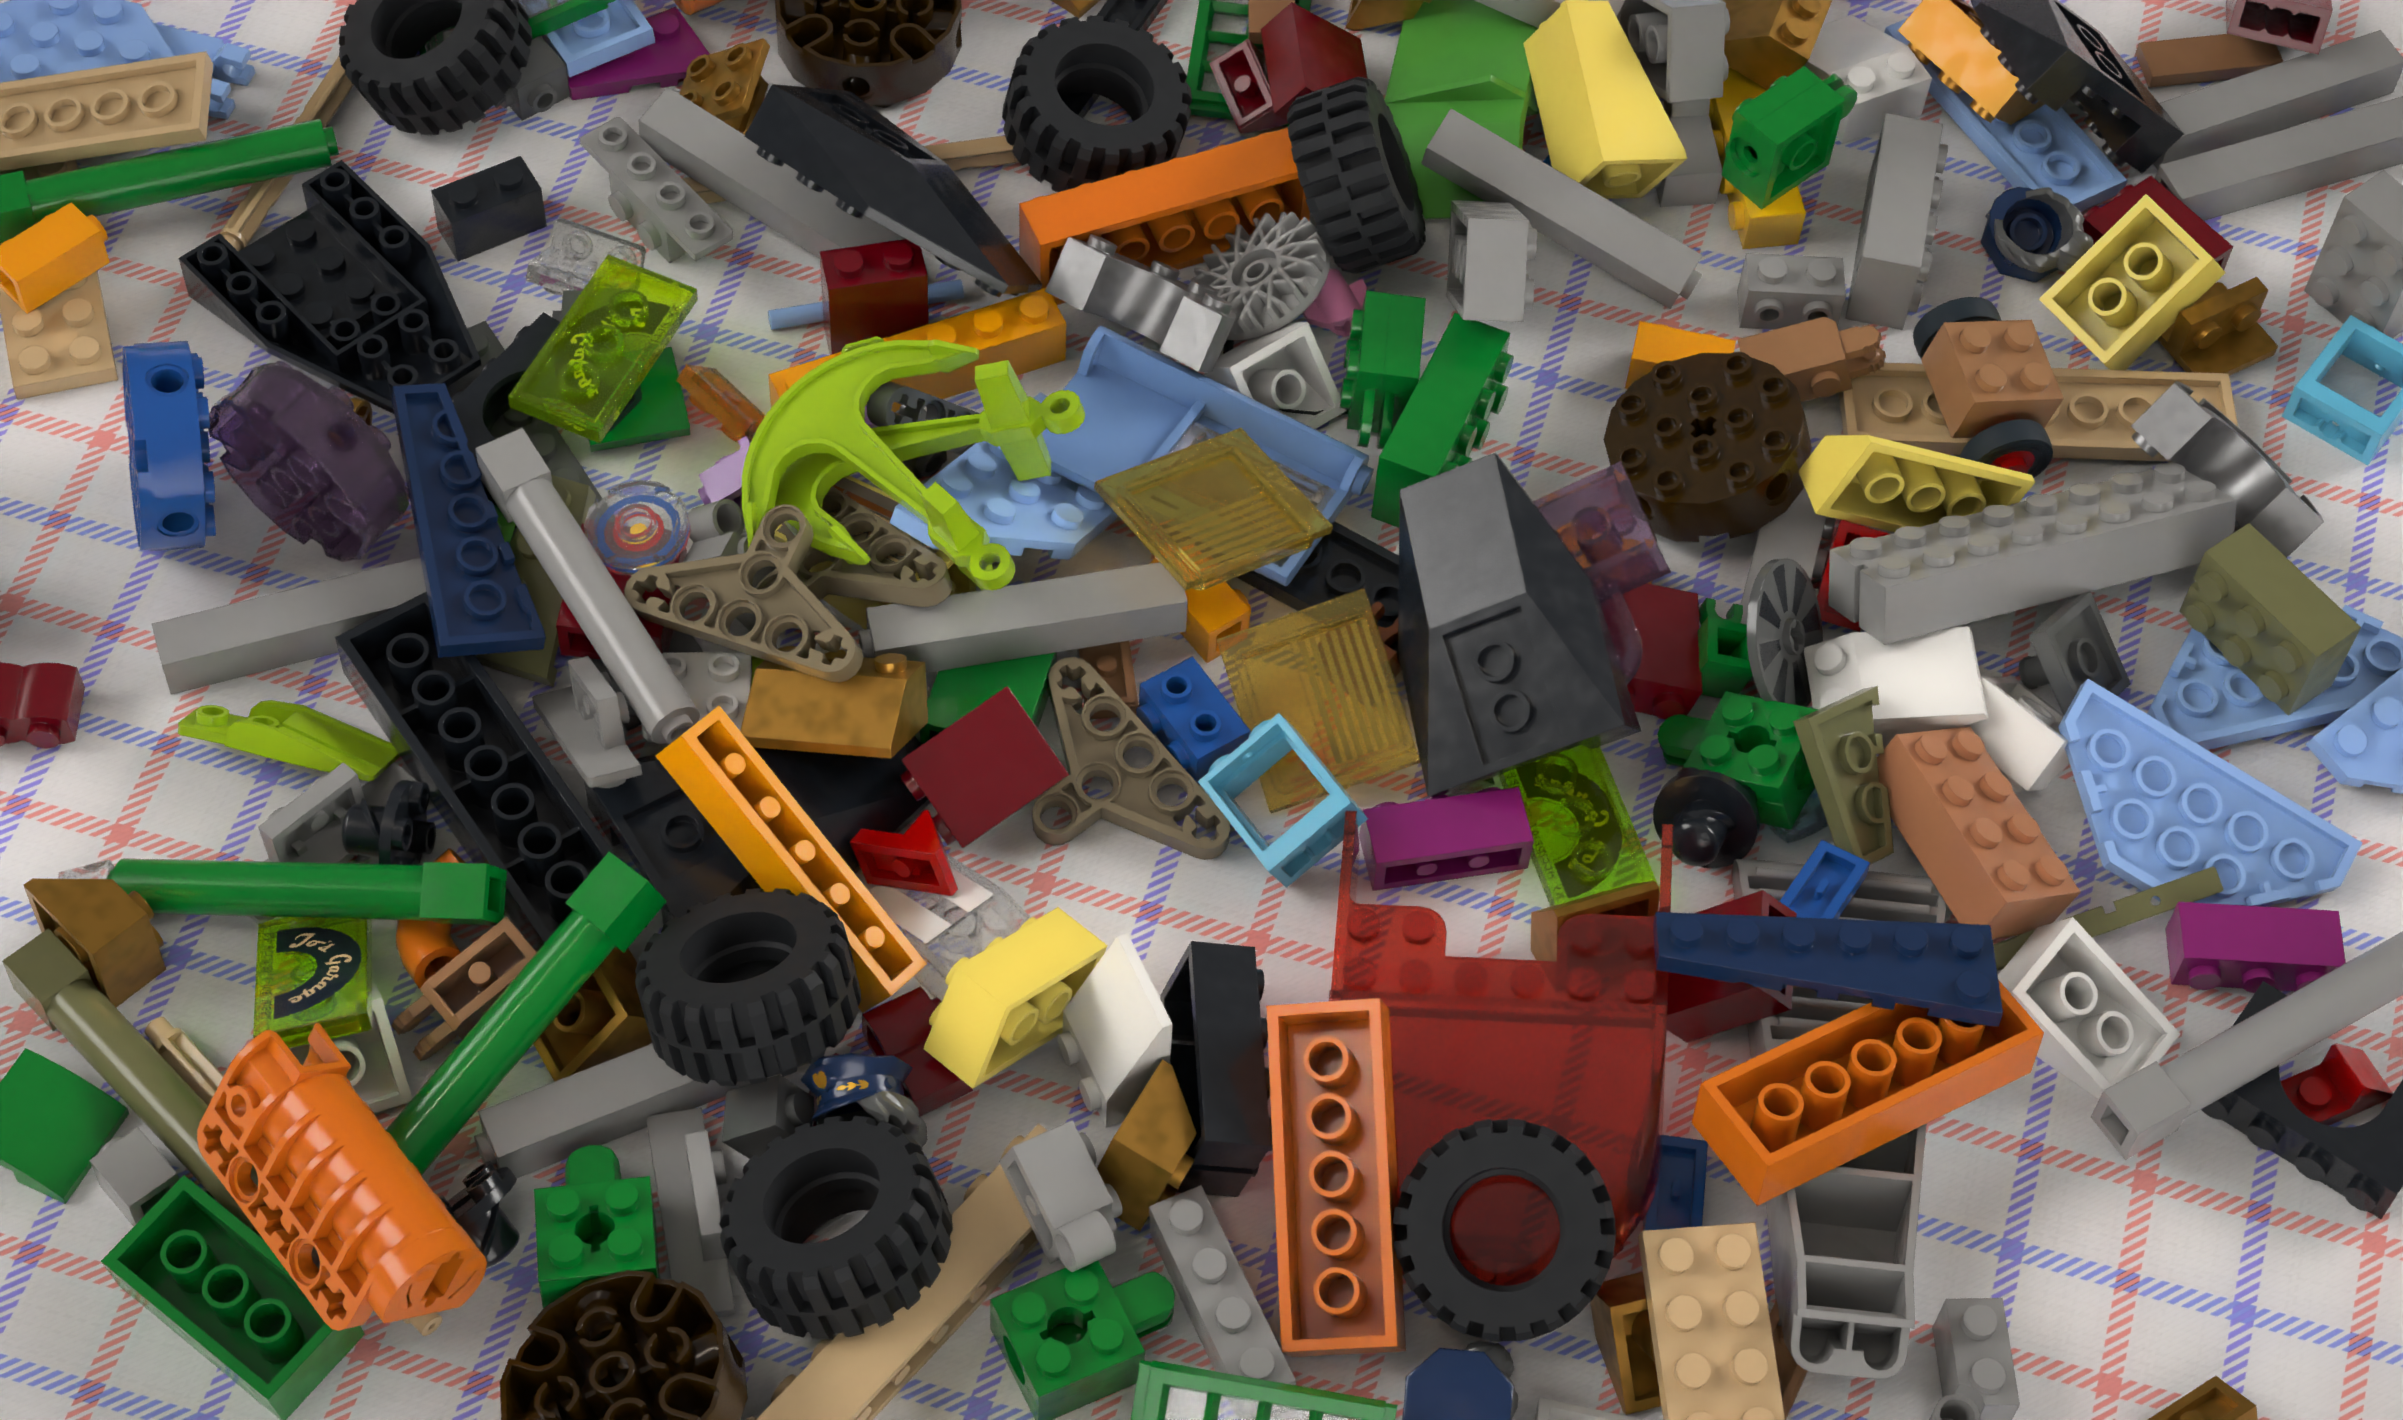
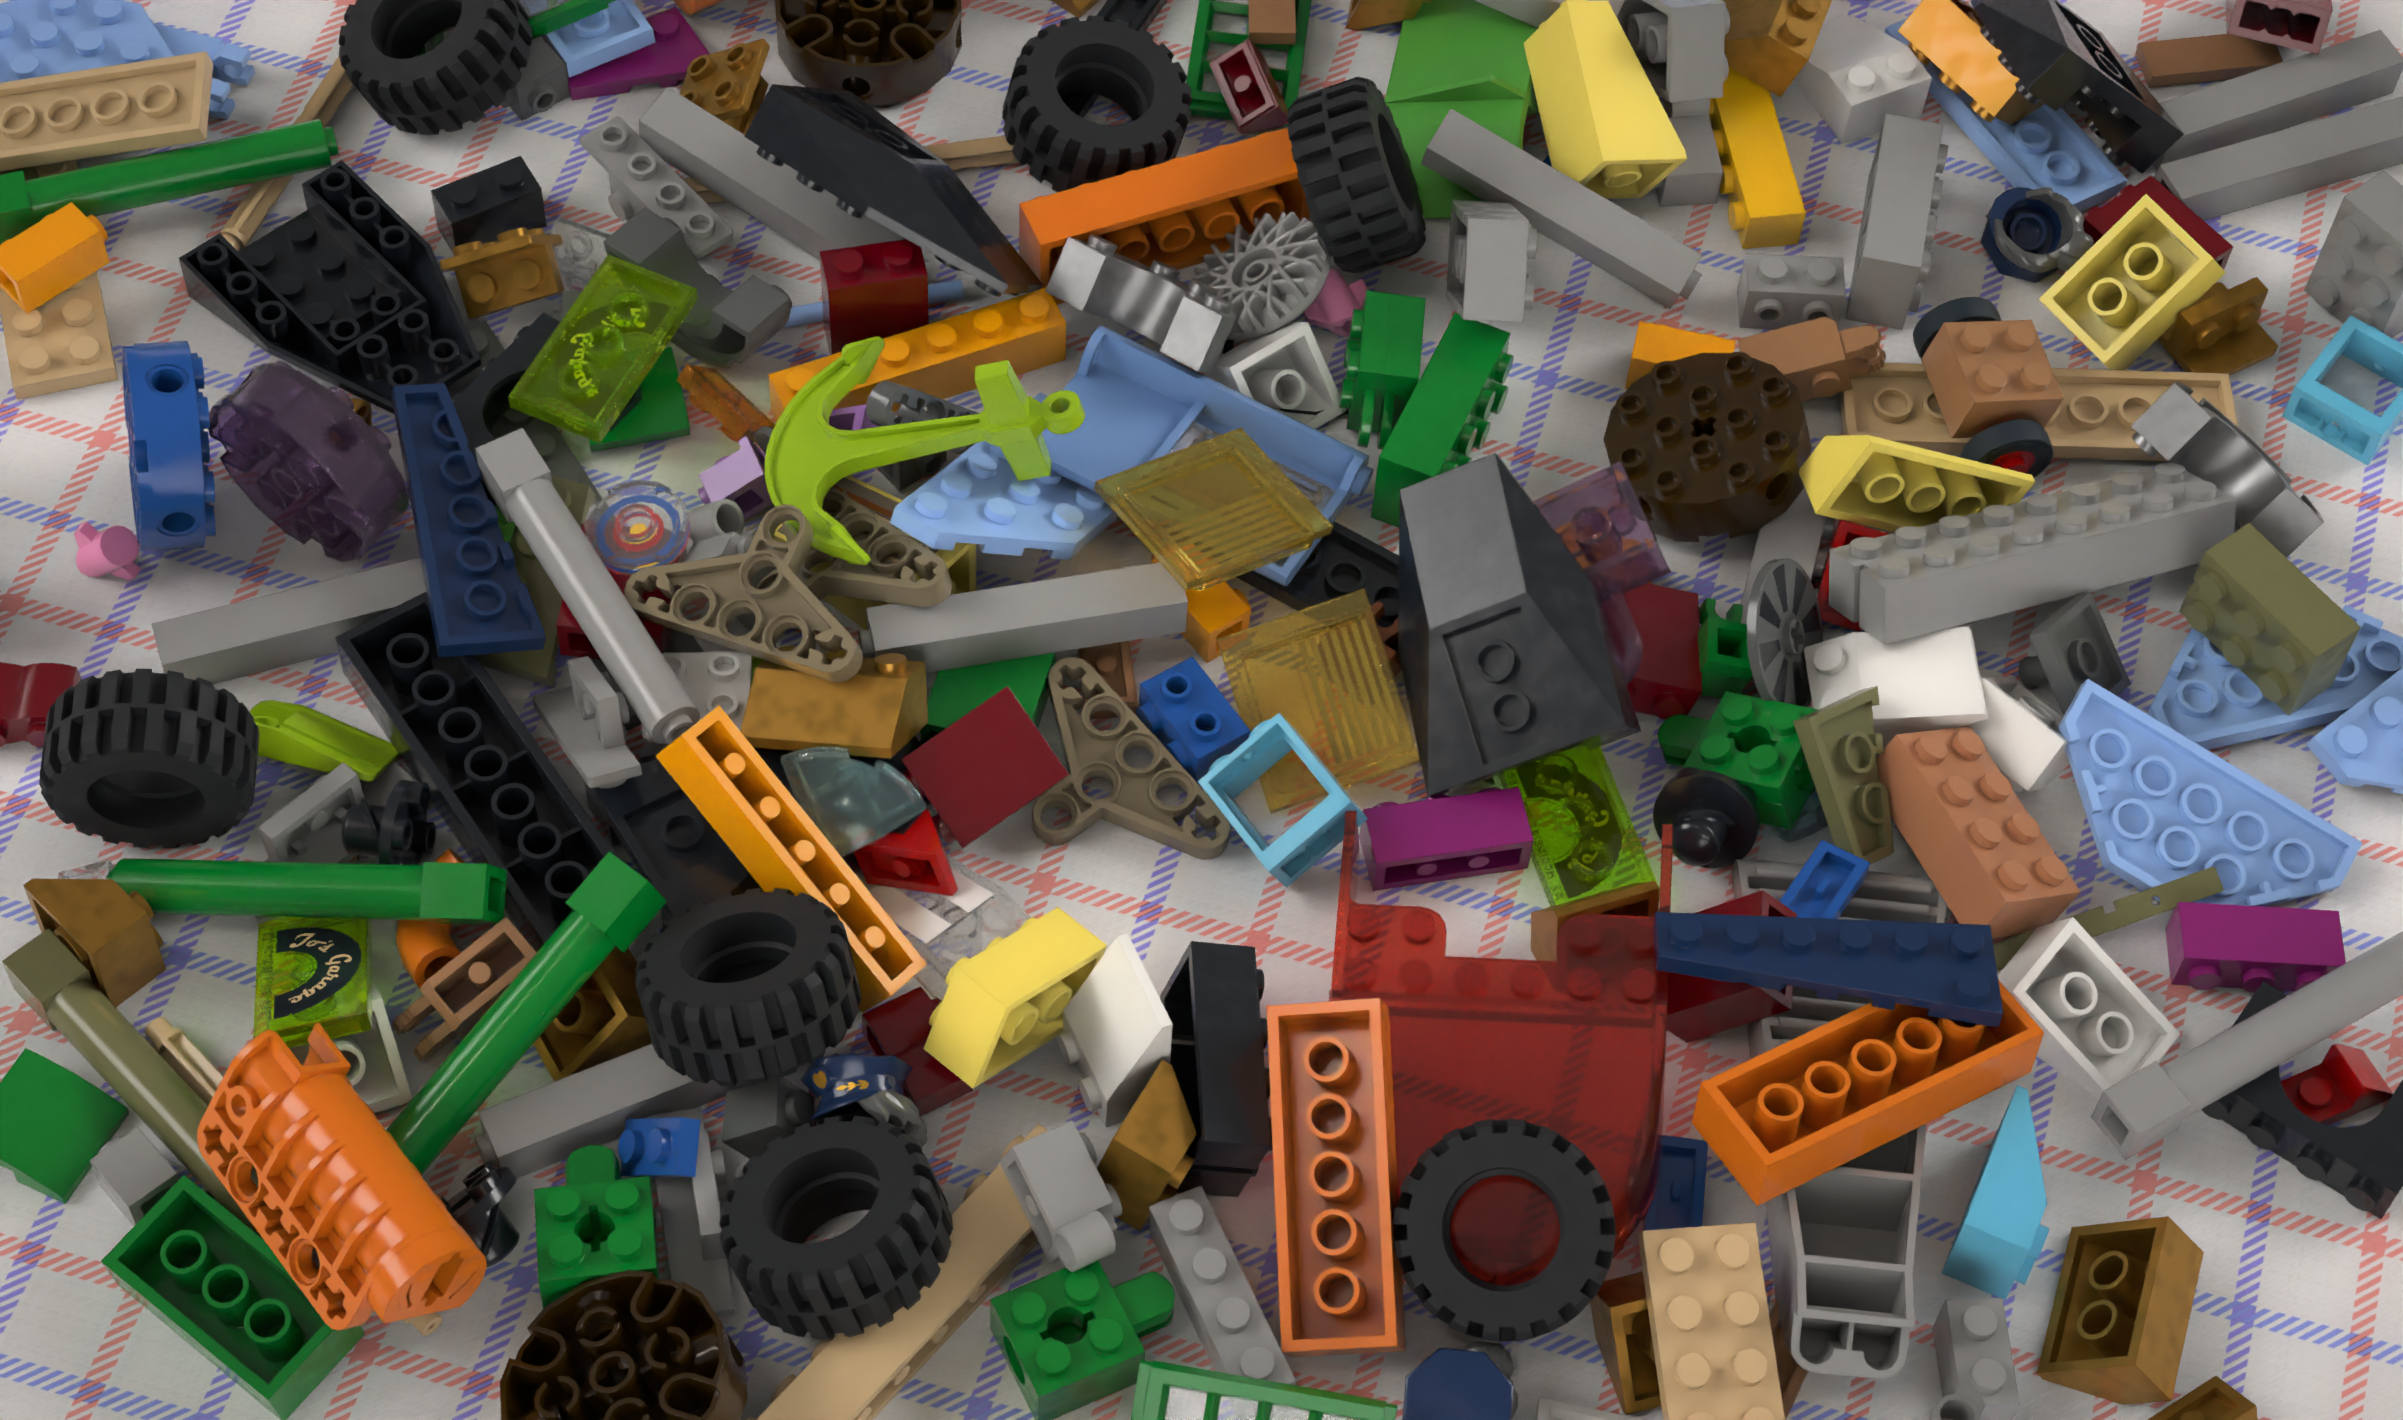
lime piece [742,340,1015,590] -> none
dark red brick [1261,2,1368,120] -> none
green brick [1721,66,1857,210] -> none
none -> black tyre [39,668,259,849]
none -> bright pink piece [74,521,141,581]
none -> pearl gold bracket [439,227,565,319]
none -> dark grey brick [603,207,792,368]
none -> blue plate [618,1117,701,1178]
none -> clear light blue brick [780,747,927,857]
none -> medium azure slope [1942,1085,2050,1300]
none -> pearl gold slope [2037,1216,2204,1405]

